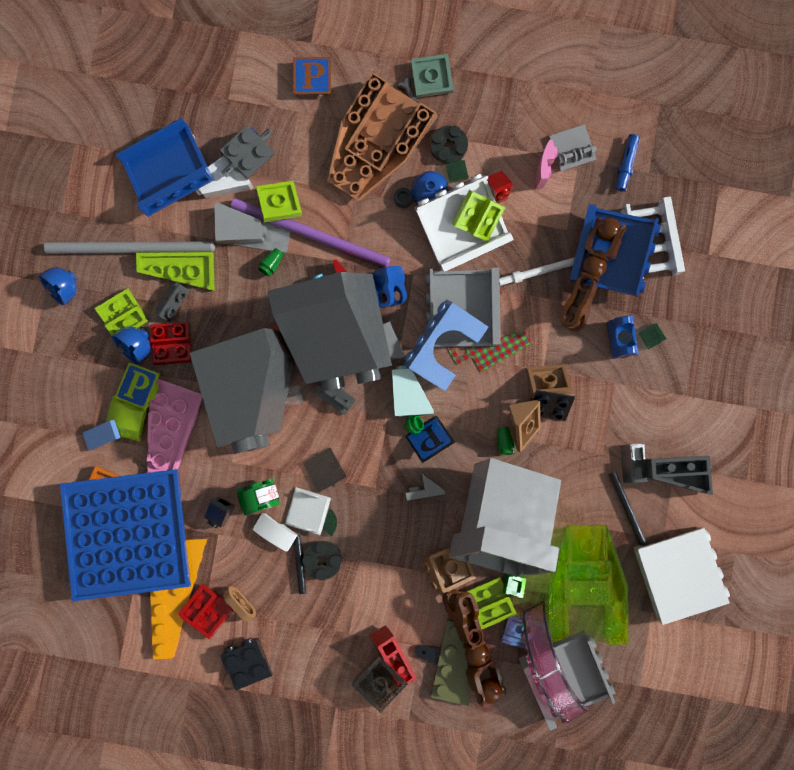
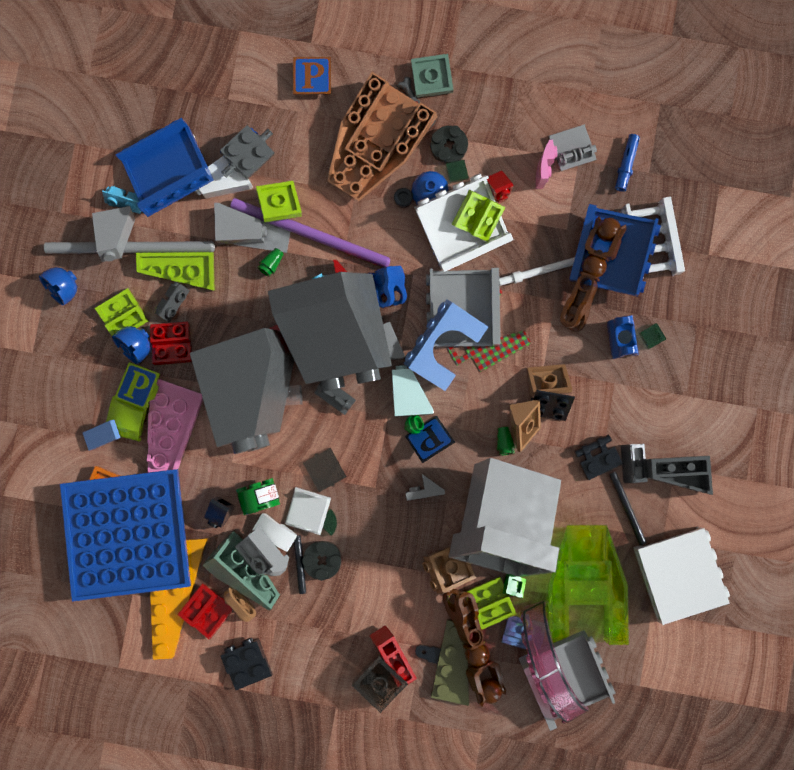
none -> light grey slope [92,206,135,262]
none -> medium azure hinge [102,186,141,214]
none -> sand green wedge [202,531,280,610]
none -> light grey piece [235,526,289,576]
none -> black plate [574,434,623,480]

